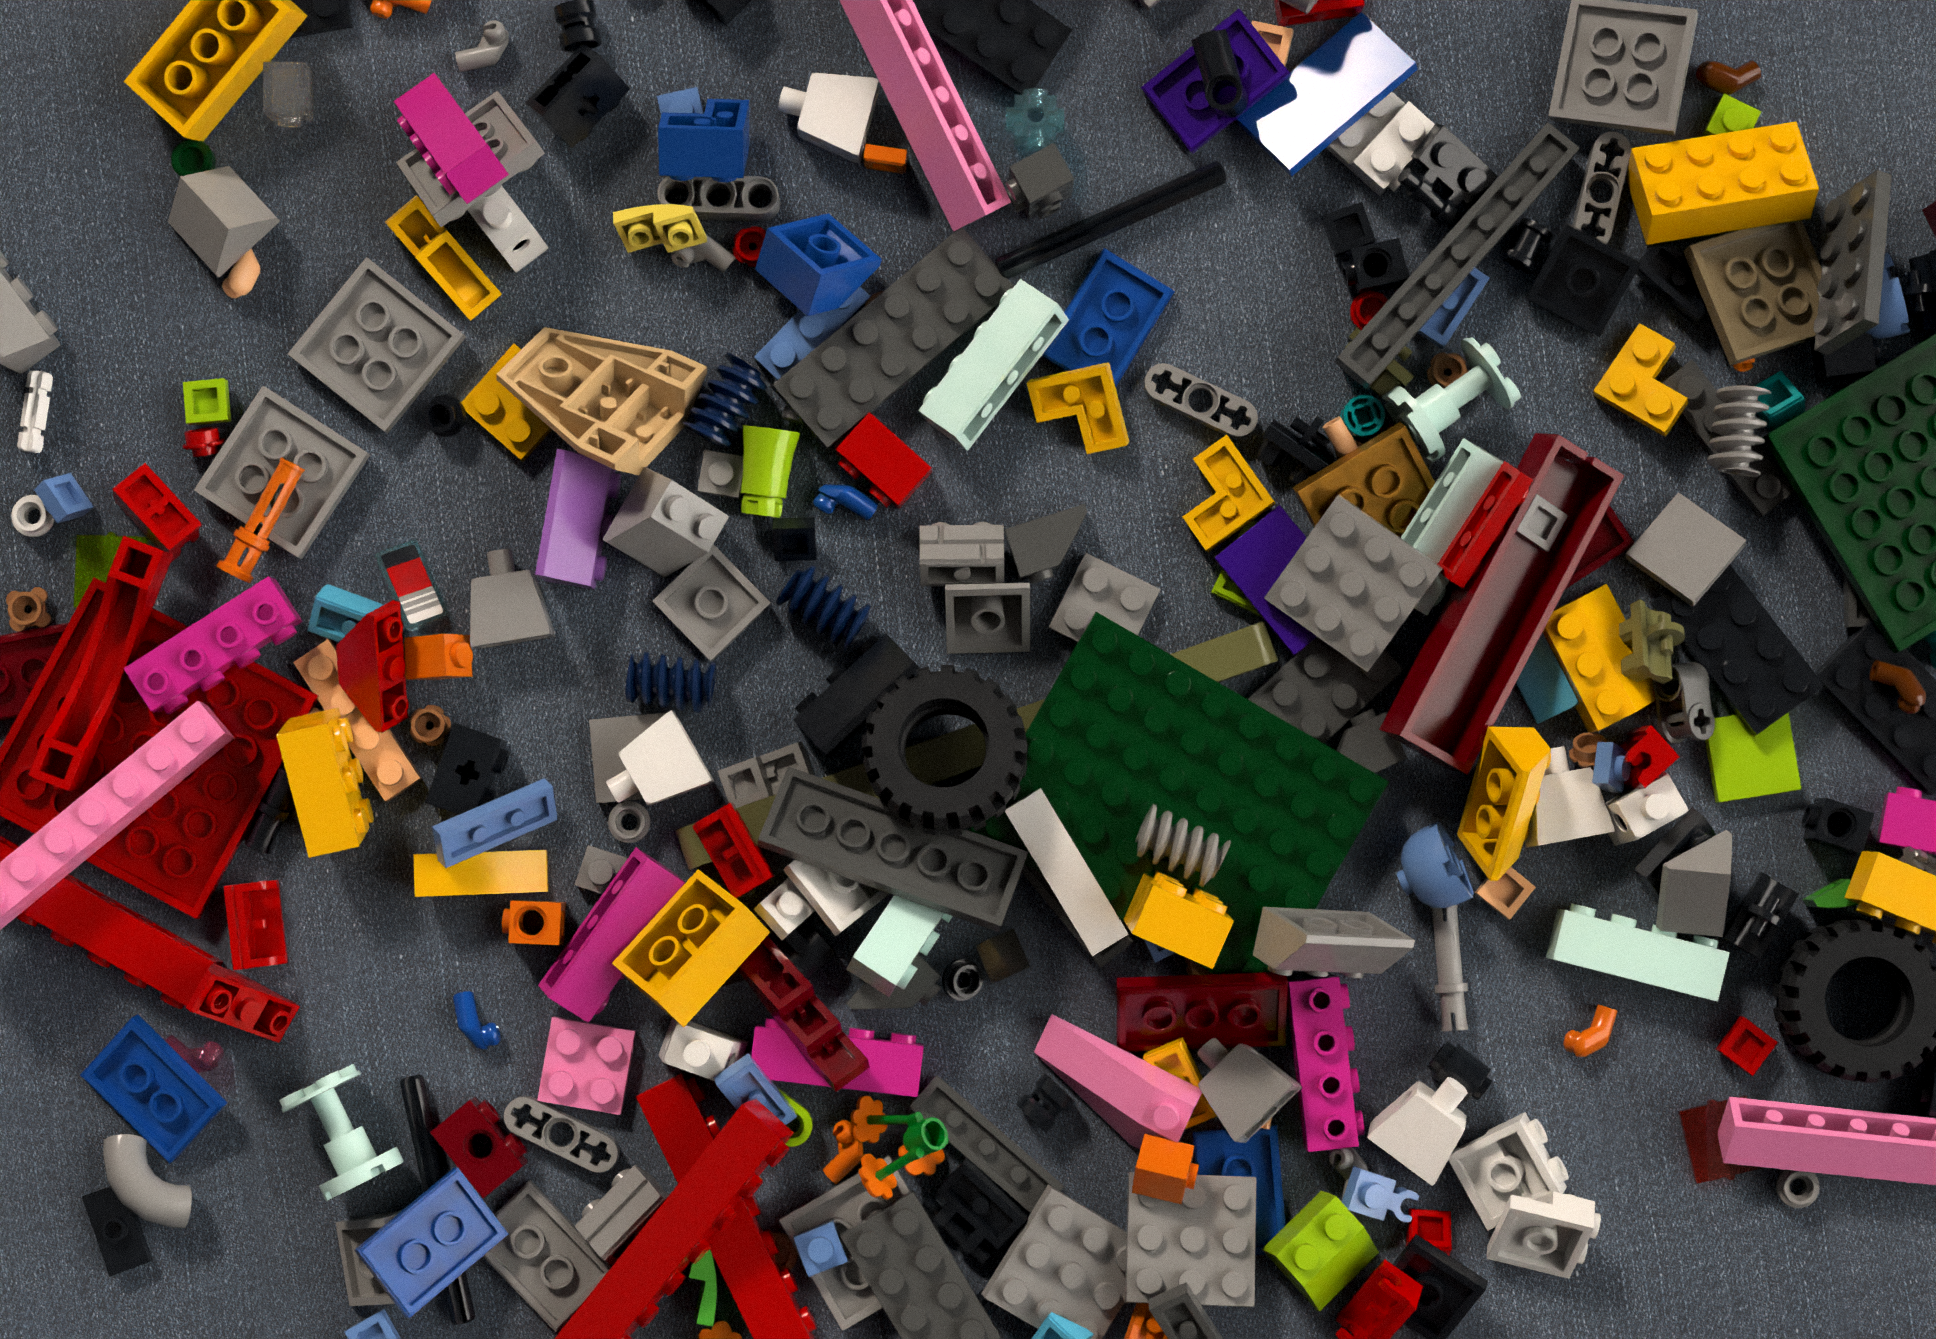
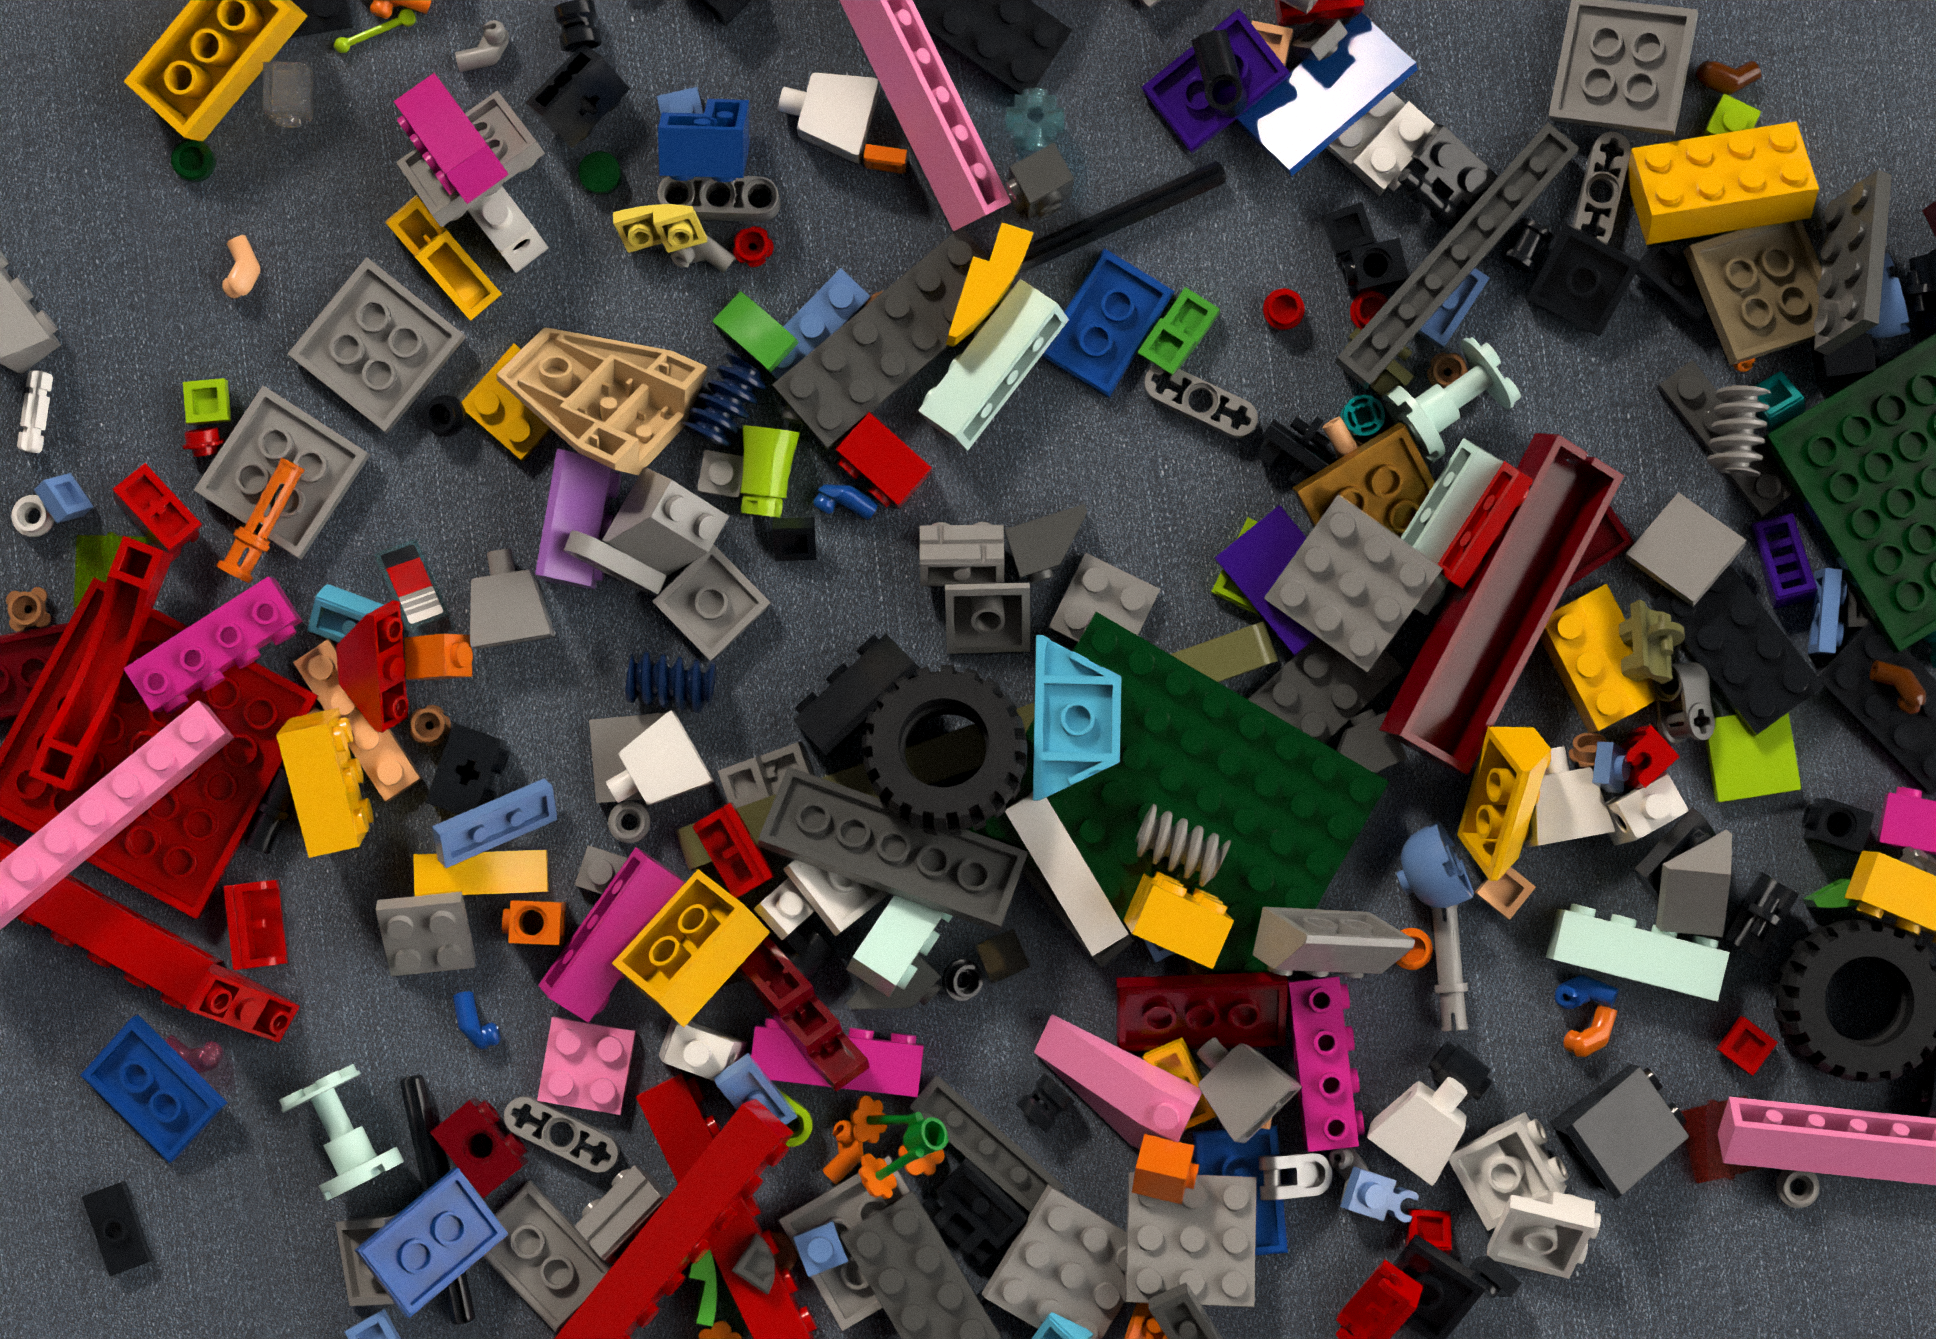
light grey cylinder [103,1134,192,1228] -> none
light grey slope [168,166,280,277] -> none
blue slope [755,213,882,316] -> none
dark blue piece [775,565,871,652] -> none
yellow plate [1026,362,1129,454] -> none
yellow plate [1183,434,1276,552] -> none
lime slope [1262,1190,1379,1312] -> none
light grey plate [1516,494,1568,552] -> none
medium azure slope [1516,632,1579,724] -> none
yellow plate [1593,323,1689,437] -> none
none -> lime hinge [334,9,416,53]
none -> light grey plate [376,892,476,976]
none -> light grey beam [563,530,667,596]
none -> dark green tile [579,151,622,195]
none -> bright green slope [712,291,799,373]
none -> dark grey tile [732,1233,775,1294]
none -> yellow slope [946,222,1034,347]
none -> medium azure wing [1032,635,1121,801]
none -> bright green slope [1138,287,1221,376]
none -> flat silver plate [1258,1152,1333,1200]
none -> red plate [1263,288,1305,331]
none -> dark grey plate [1290,17,1348,61]
none -> orange plate [1395,928,1433,970]
none -> black plate [1469,1256,1522,1298]
none -> slope [1550,1064,1690,1200]
none -> blue arm [1554,975,1619,1009]
none -> dark purple slope [1751,513,1818,609]
none -> medium blue plate [1808,568,1847,656]

